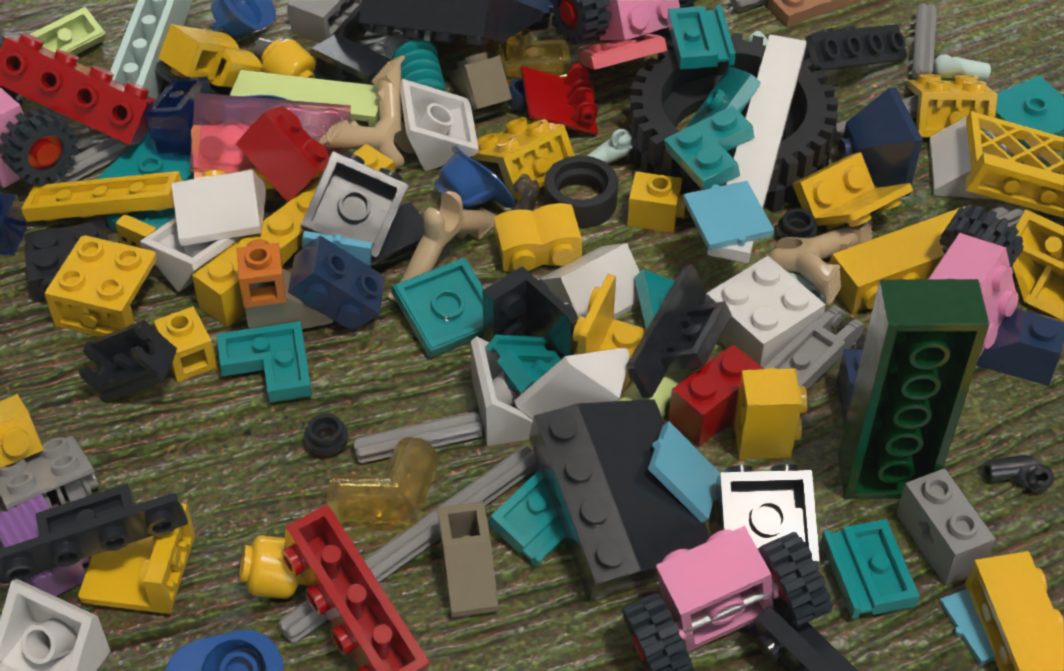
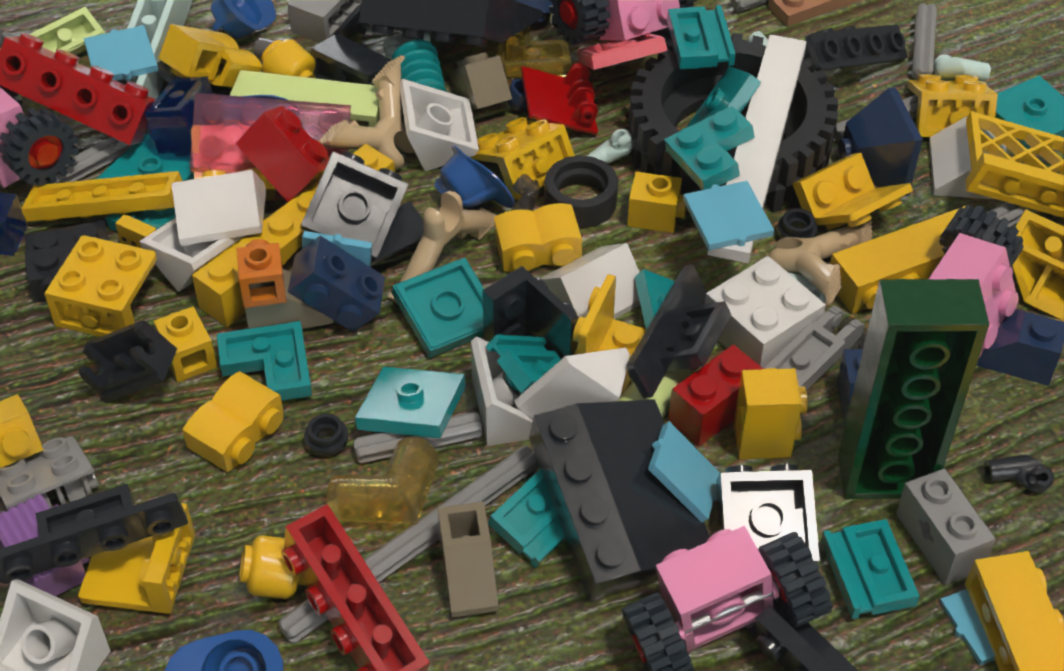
none -> medium azure piece [83,25,159,81]
none -> yellow brick [182,371,284,472]
none -> teal plate [355,366,466,438]

